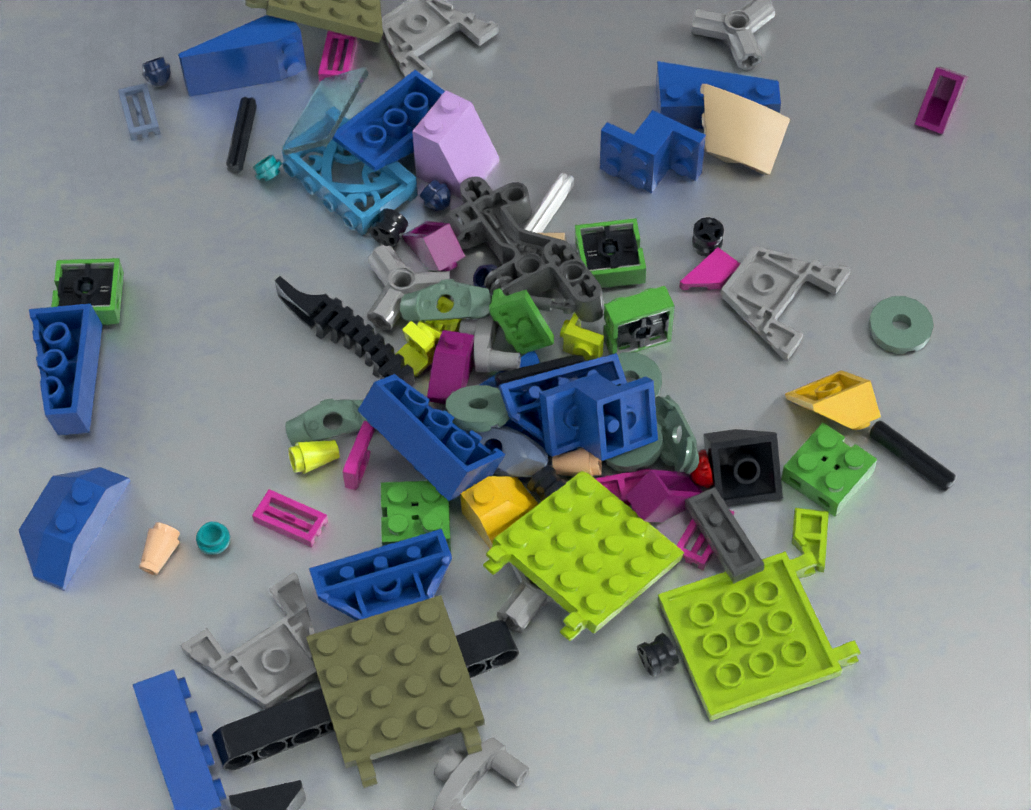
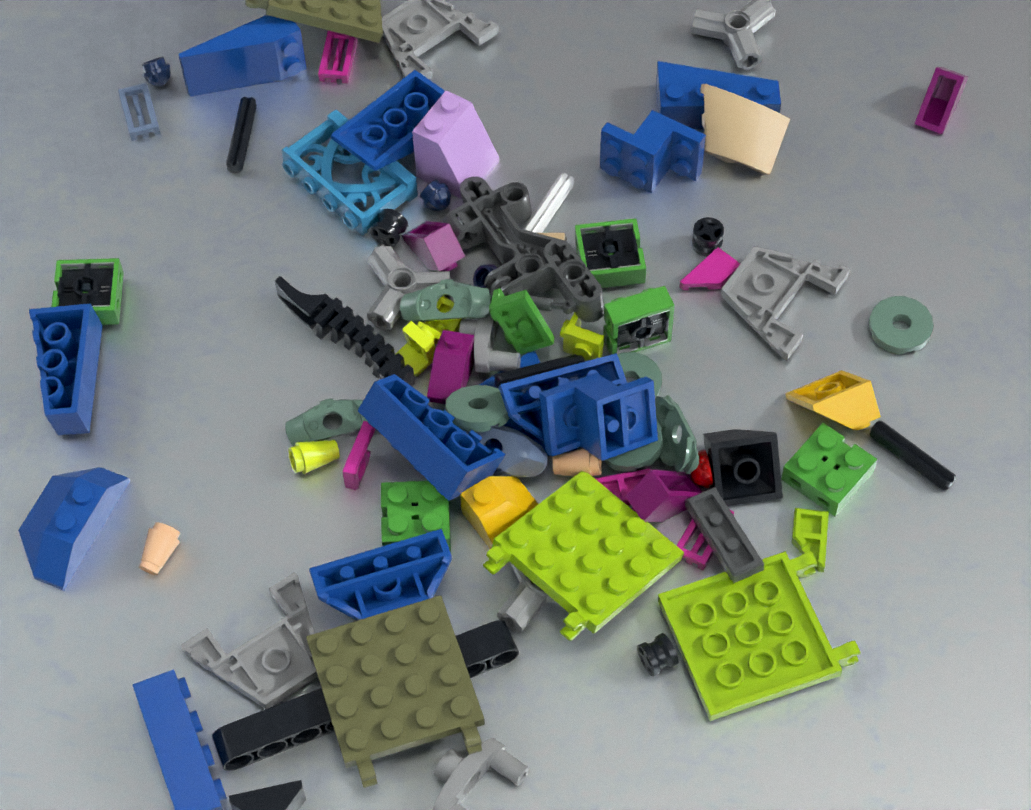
teal plate [196,521,230,555] -> none
dark pink tile [252,489,328,548] -> none
teal plate [253,154,282,181] -> none
clear light blue piece [282,68,369,155] -> none
black wheel [527,465,567,502] -> none

